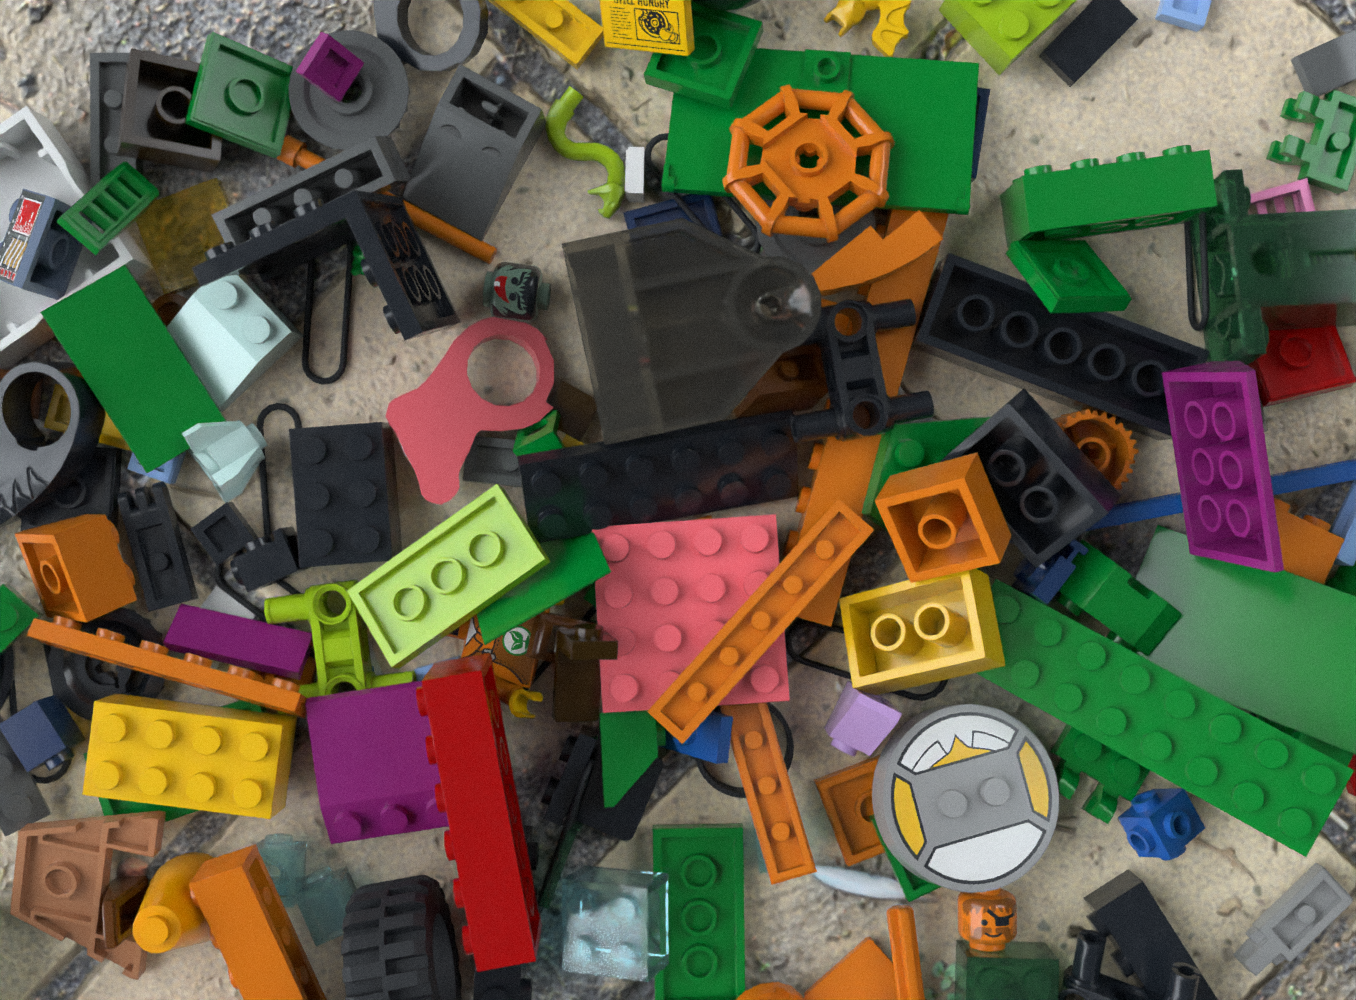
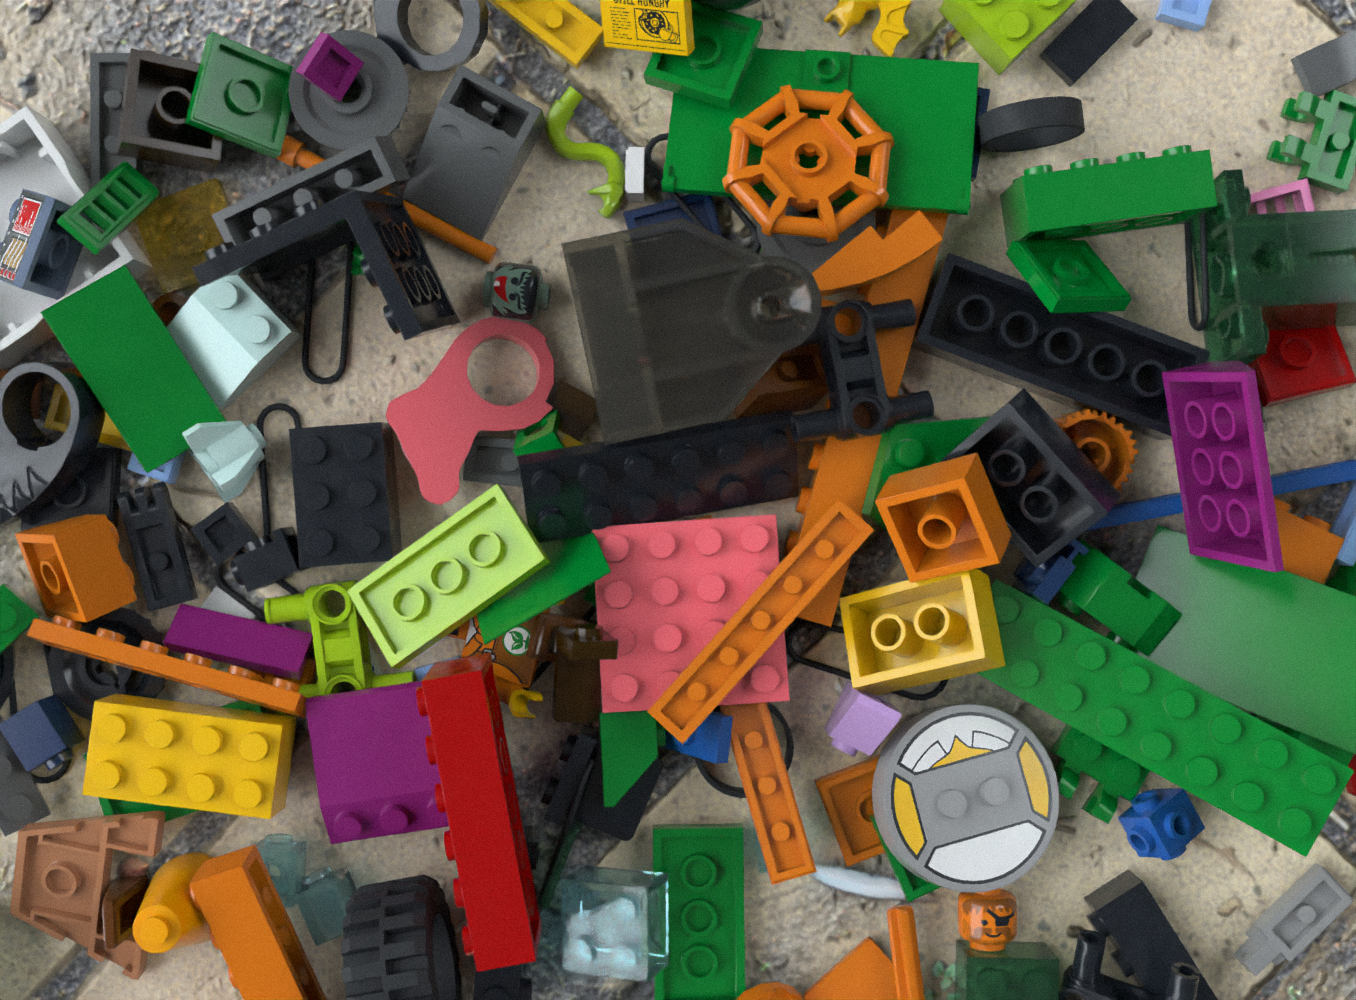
none -> black tyre [978,96,1085,152]

